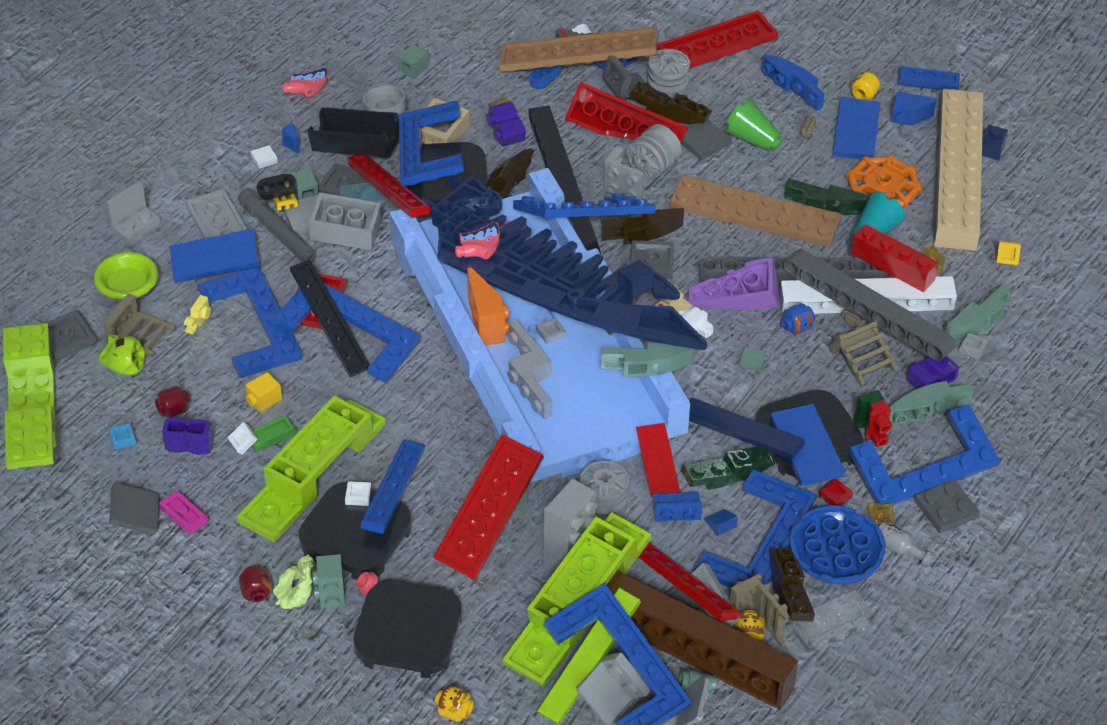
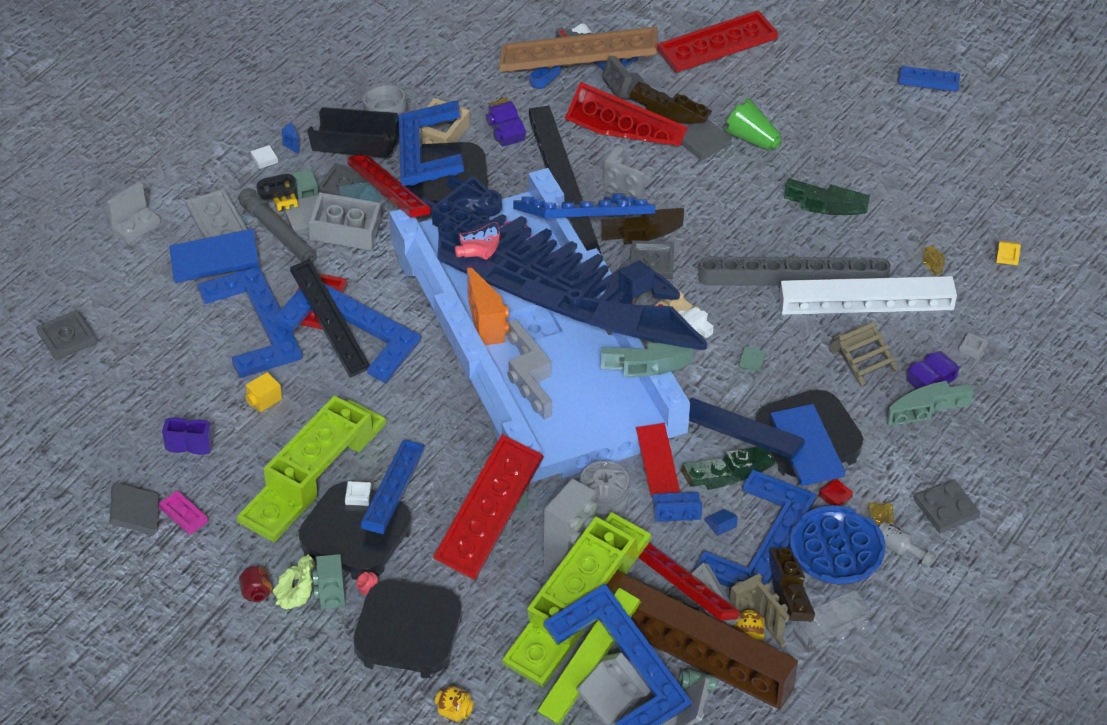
lime bracket [3,323,57,470] -> none
lime piece [93,252,158,300] -> none
lime piece [98,334,145,376] -> none
dark tan plate [104,294,175,357] -> none
dark azure tile [108,423,137,450] -> none
dark red head [155,386,190,418] -> none
light yellow plate [184,295,211,334] -> none
white tile [227,422,258,455] -> none
bright green tile [252,415,297,453] -> none
coral arm [283,68,329,97] -> none
sand green brick [398,44,429,79] -> none
dark brown slope [486,148,534,199] -> none
light grey tile [536,317,566,344] -> none
light grey wheel [626,124,682,179] -> none
light grey wheel [647,49,690,98] -> none
medium nougat plate [670,175,842,248] -> none
medium lavender wedge [689,257,779,310] -> none
blue slope [761,54,825,111] -> none
blue head [781,303,815,335] -> none
dark grey beam [783,249,956,361] -> none
dark tan piece [800,115,817,138] -> none
blue tile [833,97,881,159] -> none
dark tan piece [841,308,866,328] -> none
orange plate [846,154,923,209] -> none
blue plate [848,404,1001,510] -> none
yellow head [851,72,880,101] -> none
teal cone [851,191,906,243] -> none
red brick [851,224,939,293] -> none
red hips [854,390,892,447] -> none
blue slope [891,92,937,125] -> none
tan brick [934,89,983,251] -> none
sand green slope [944,283,1011,341] -> none
dark blue brick [982,124,1008,160] -> none

